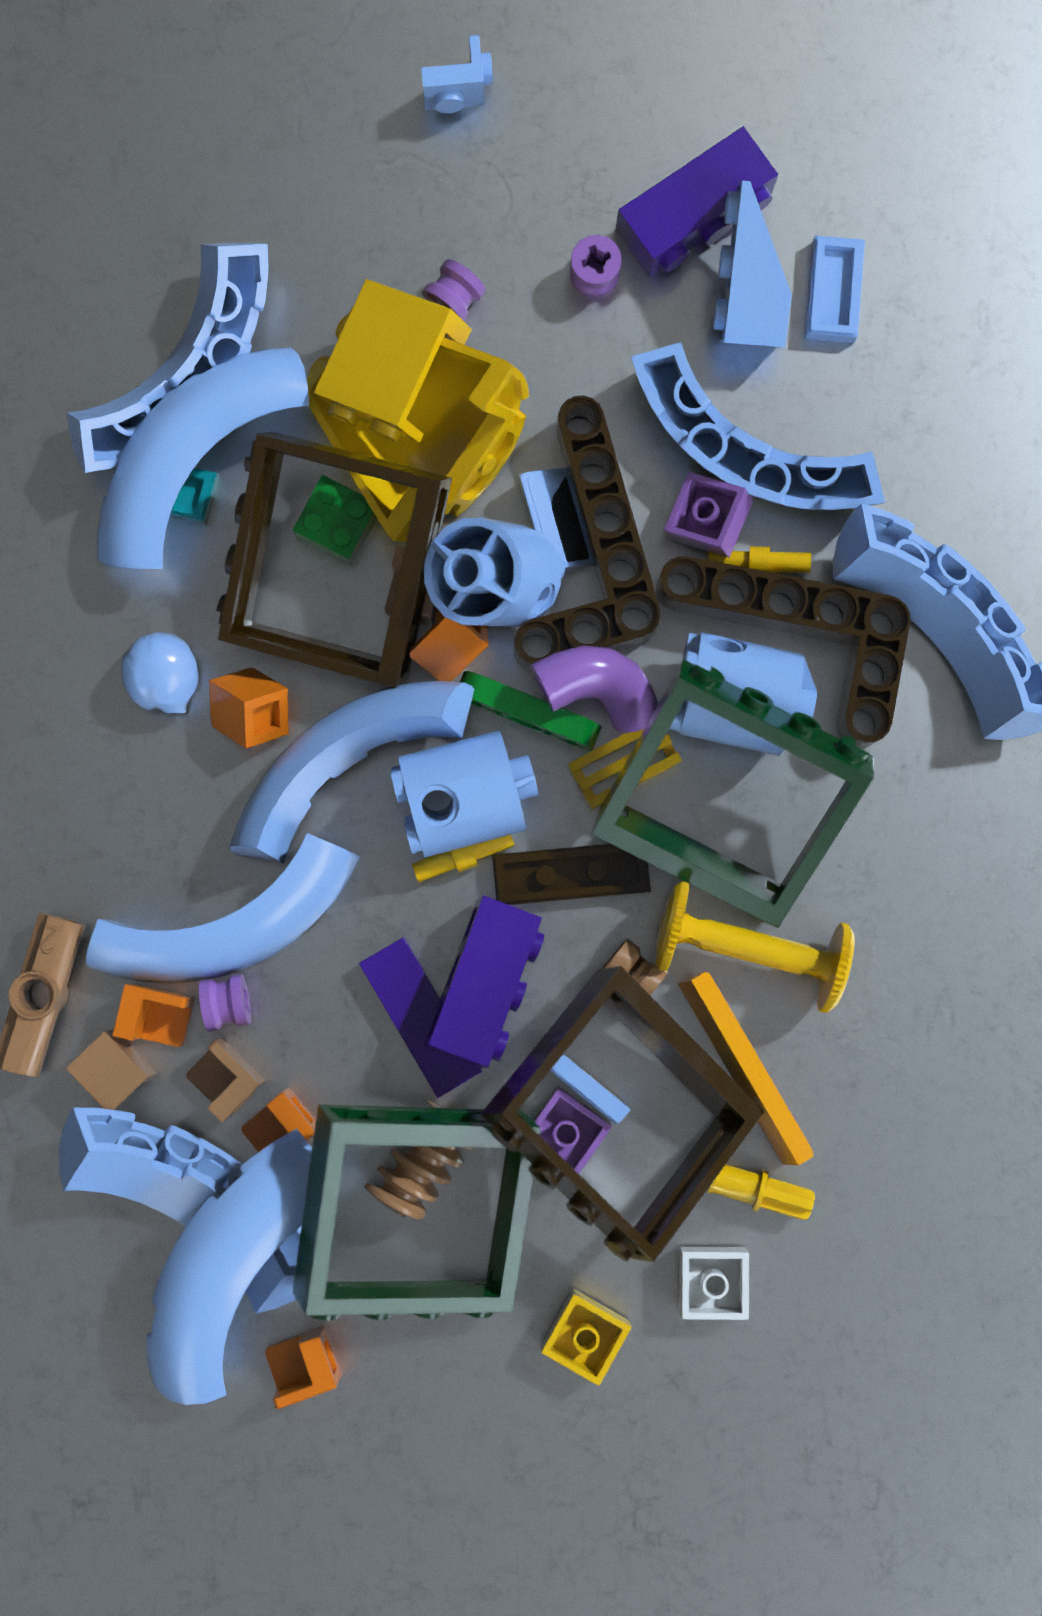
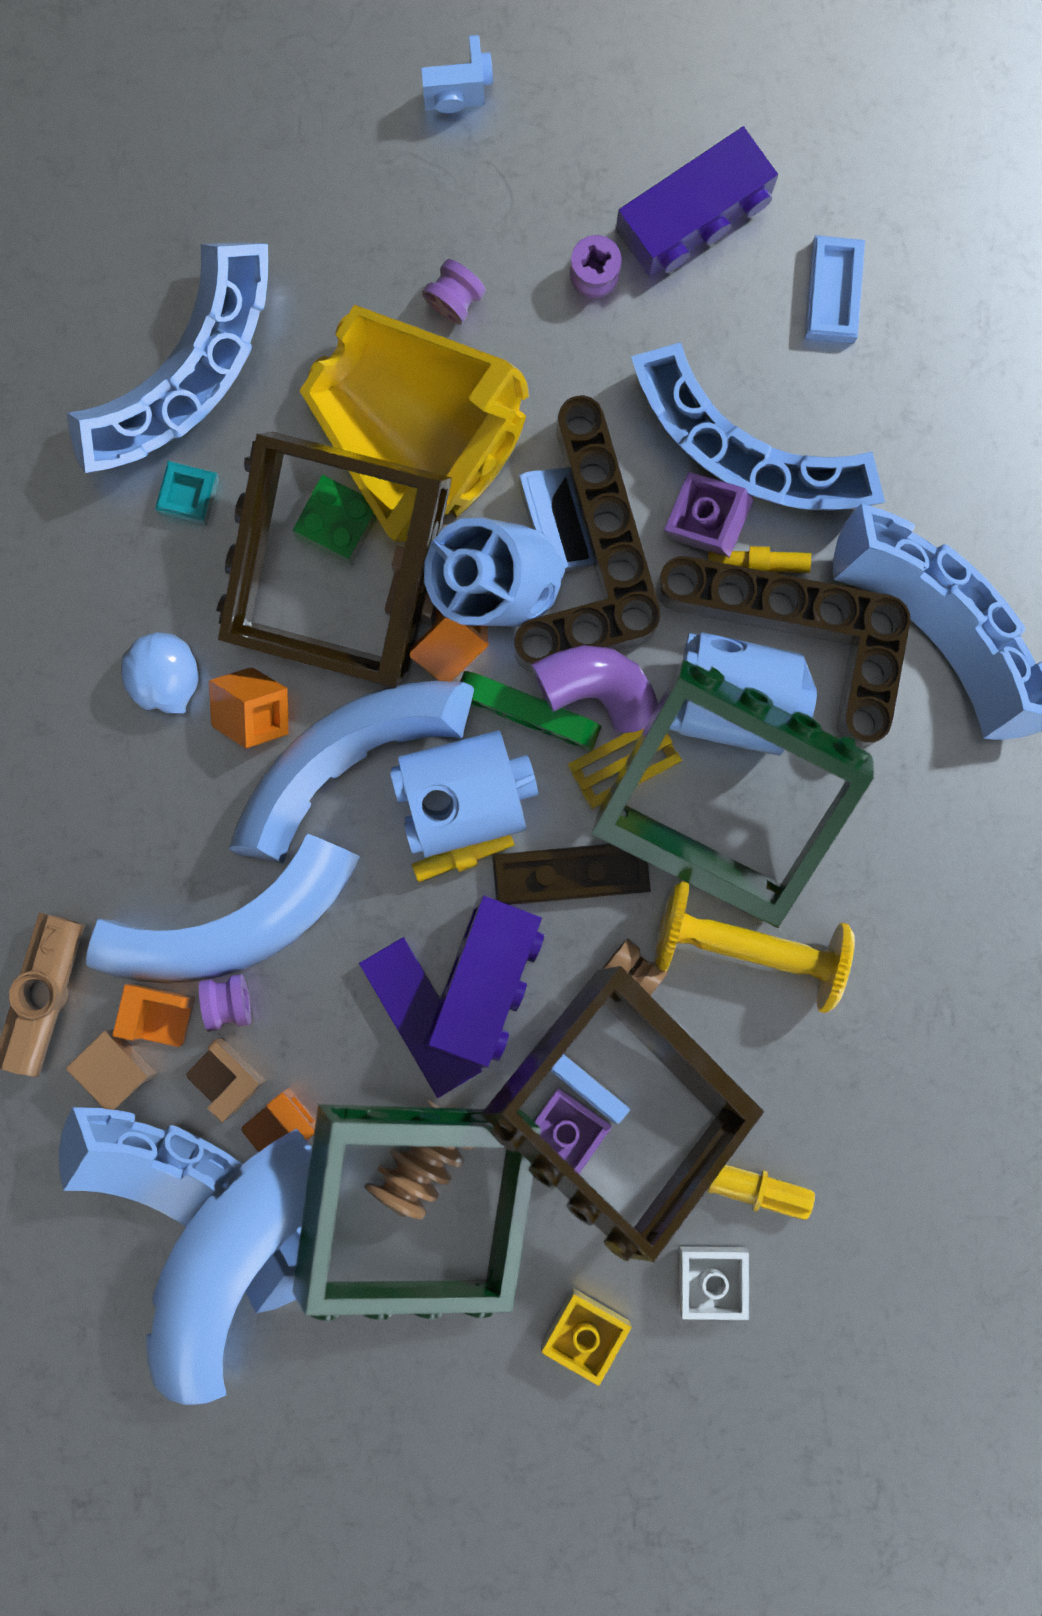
light blue brick [97,347,309,569] -> none
orange panel [265,1326,341,1409] -> none
yellow panel [314,279,472,443] -> none
light orange tile [678,971,814,1166] -> none
light blue slope [713,180,792,348] -> none

